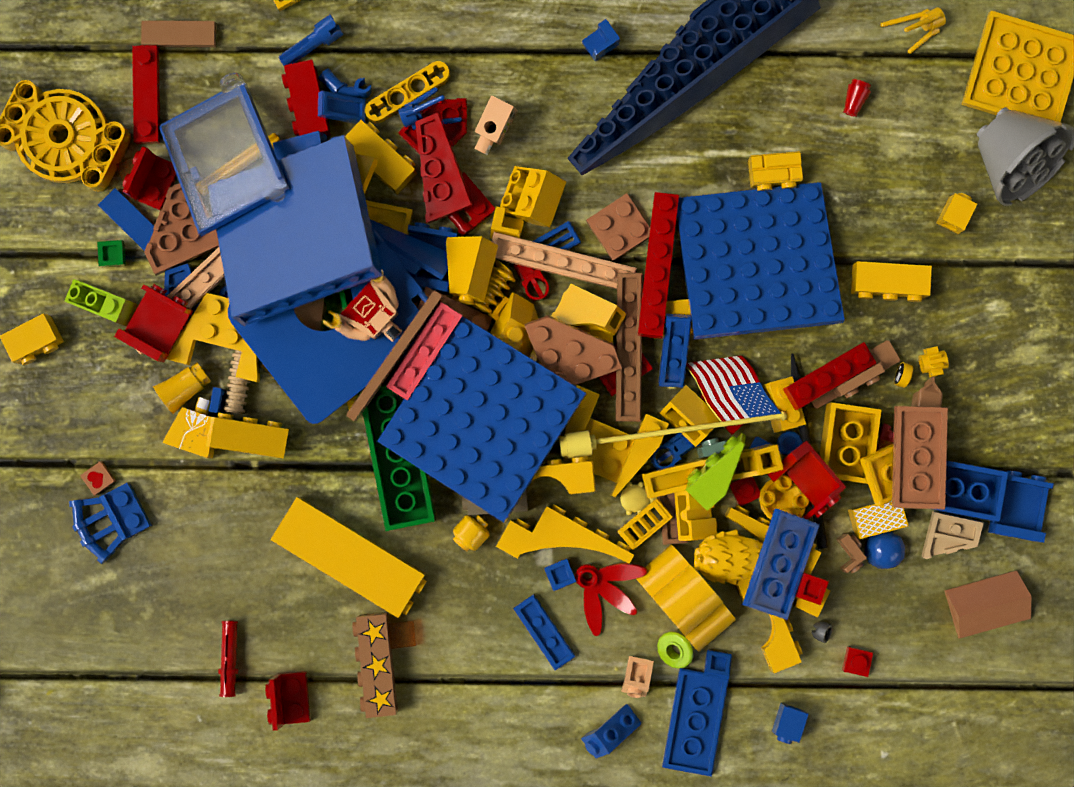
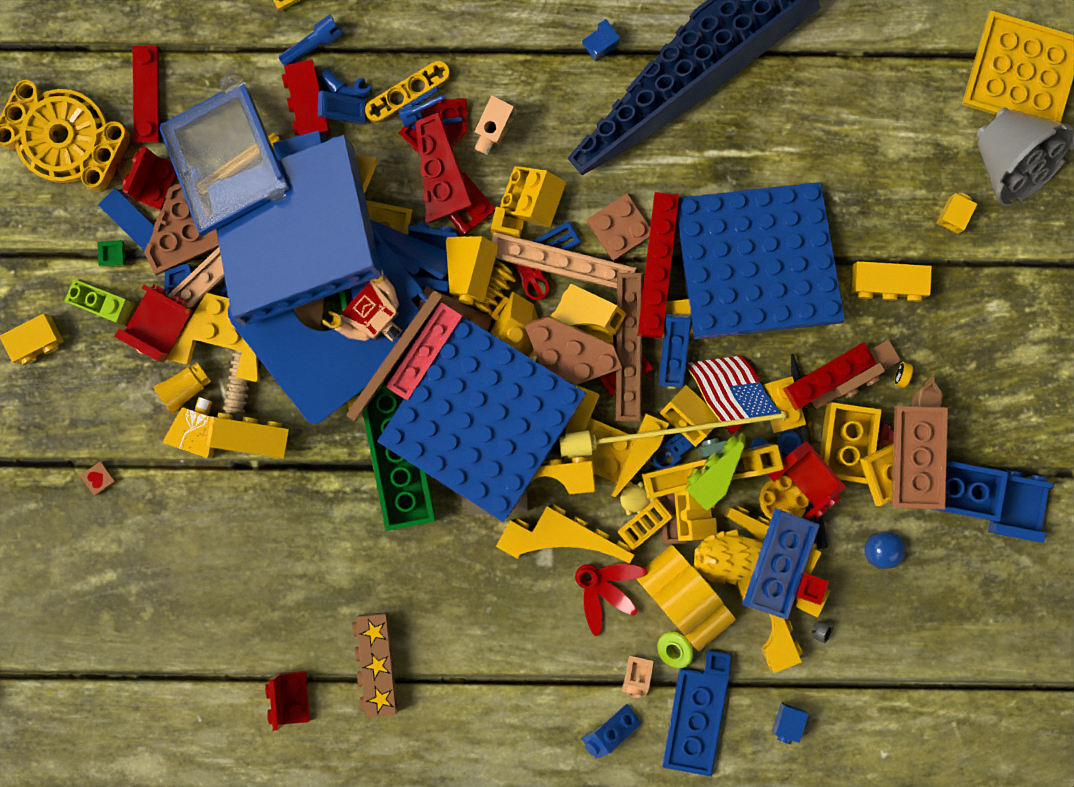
blue plate [69,482,152,564] -> none
medium nougat tile [141,21,216,47] -> none
blue tile [209,387,227,413] -> none
red pin [218,621,238,697] -> none
yellow brick [270,497,427,618] -> none
yellow brick [345,120,417,195] -> none
clear orange tile [389,620,417,649] -> none
yellow head [453,515,490,552] -> none
blue tile [513,594,576,670] -> none
blue plate [544,558,576,591] -> none
red plate [729,476,760,507] -> none
yellow brick [748,151,803,191] -> none
medium nougat bracket [836,533,867,573] -> none
red plate [842,646,873,677] -> none
red cone [843,79,871,117] -> none
yellow panel [848,501,909,539] -> none
yellow plant [880,7,946,54] -> none
yellow gear [918,346,949,378] -> none
tan wing [921,511,983,559] -> none
nougat slope [944,570,1032,639] -> none

